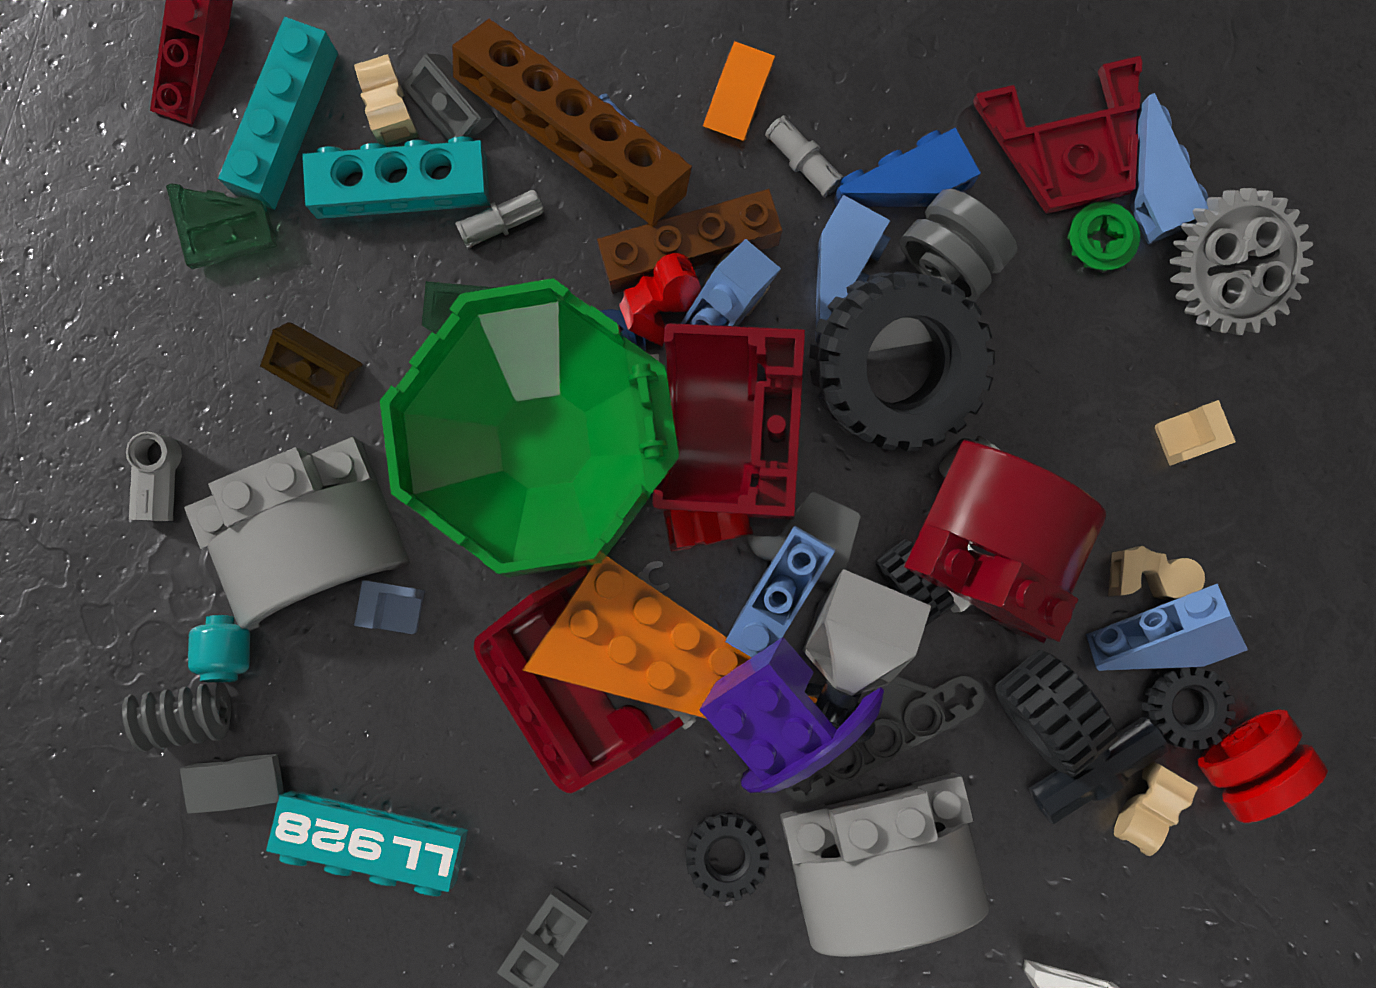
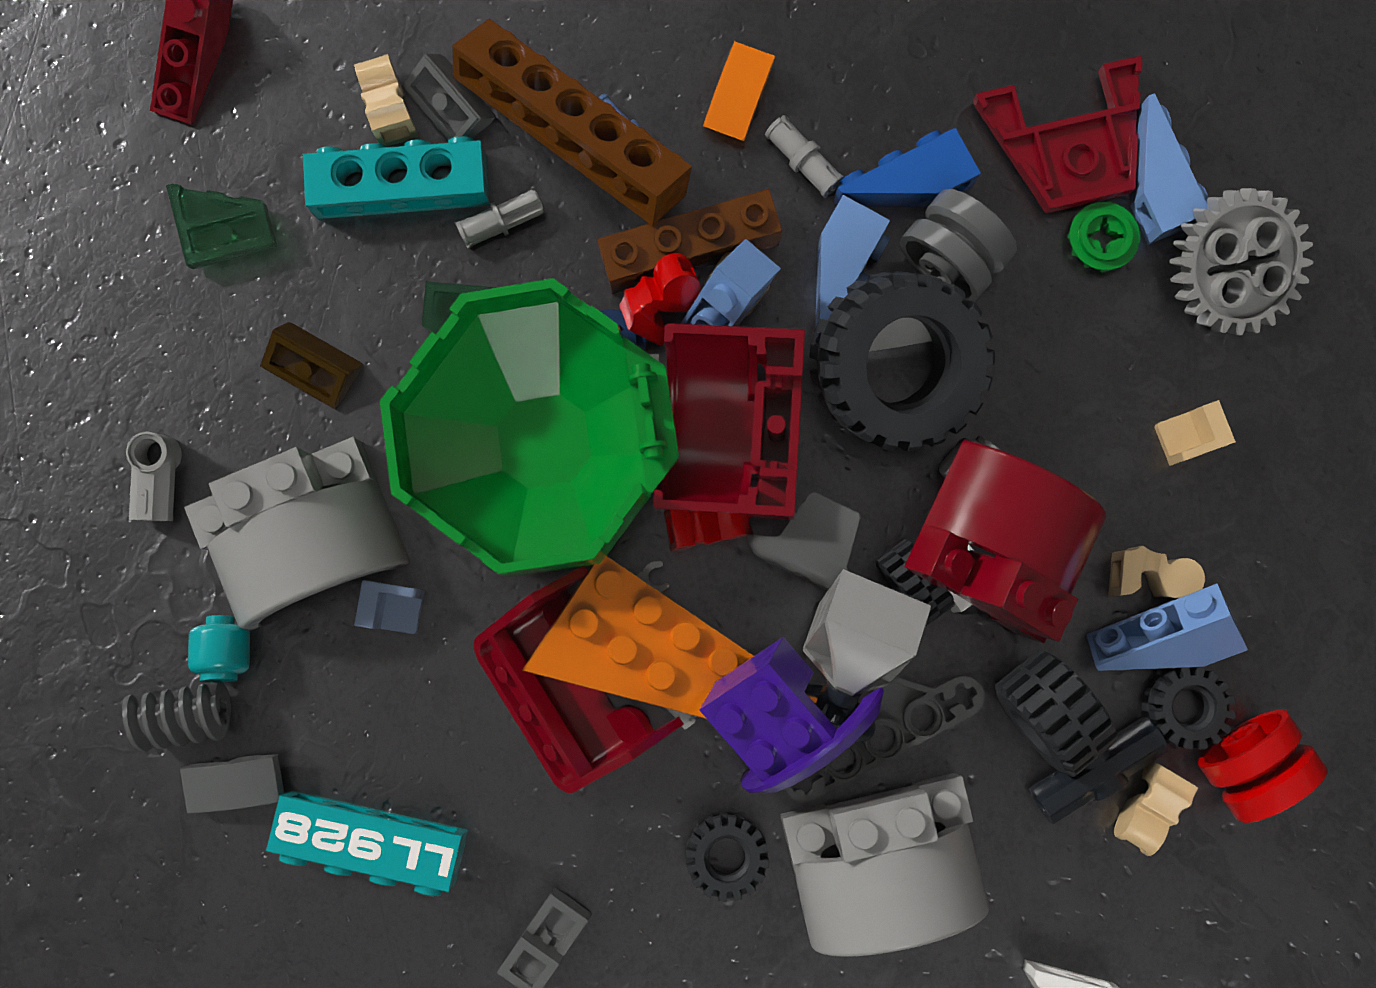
teal brick [218,17,338,210] -> none
medium blue slope [725,526,836,657] -> none

